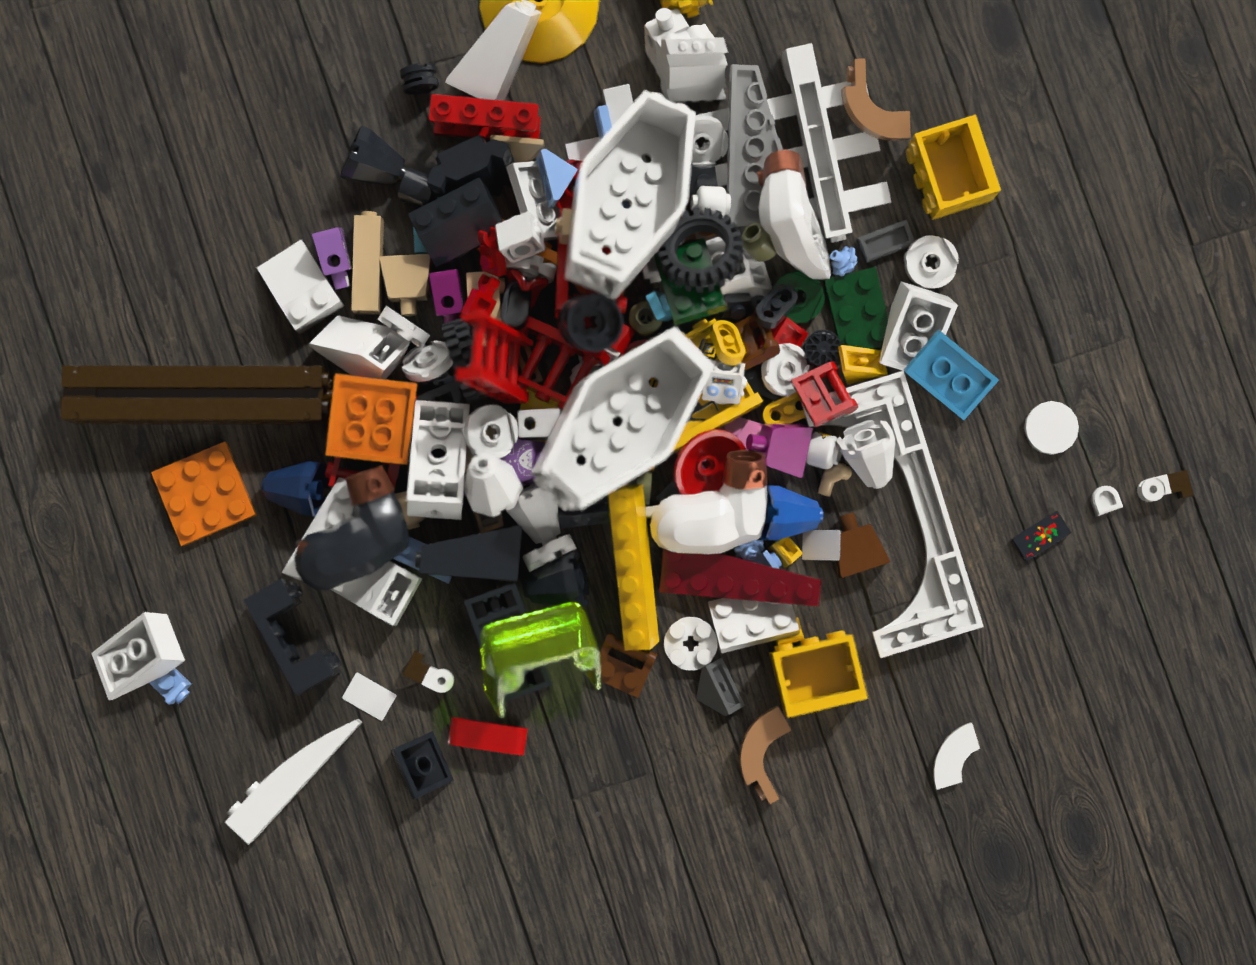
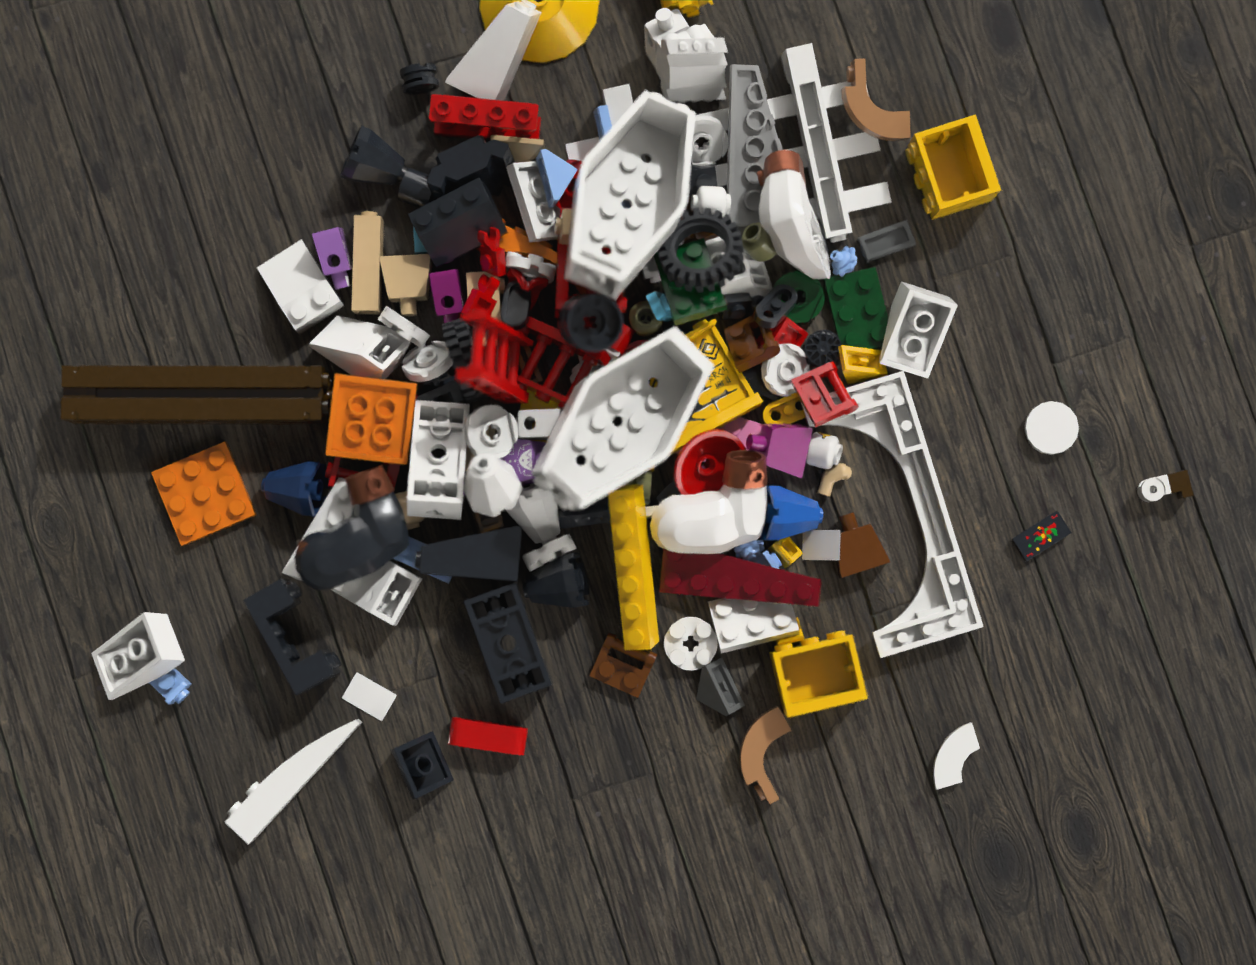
leg [403,650,454,693] -> none
clear neon green windscreen [481,602,601,717] -> none
white head [495,211,545,264] -> none
white head [702,359,747,404] -> none
yellow plate [710,320,746,366] -> none
white cone [836,420,895,489] -> none
white plate [904,235,958,288] -> none
dark azure plate [904,329,999,420] -> none
white tile [1091,486,1123,516] -> none

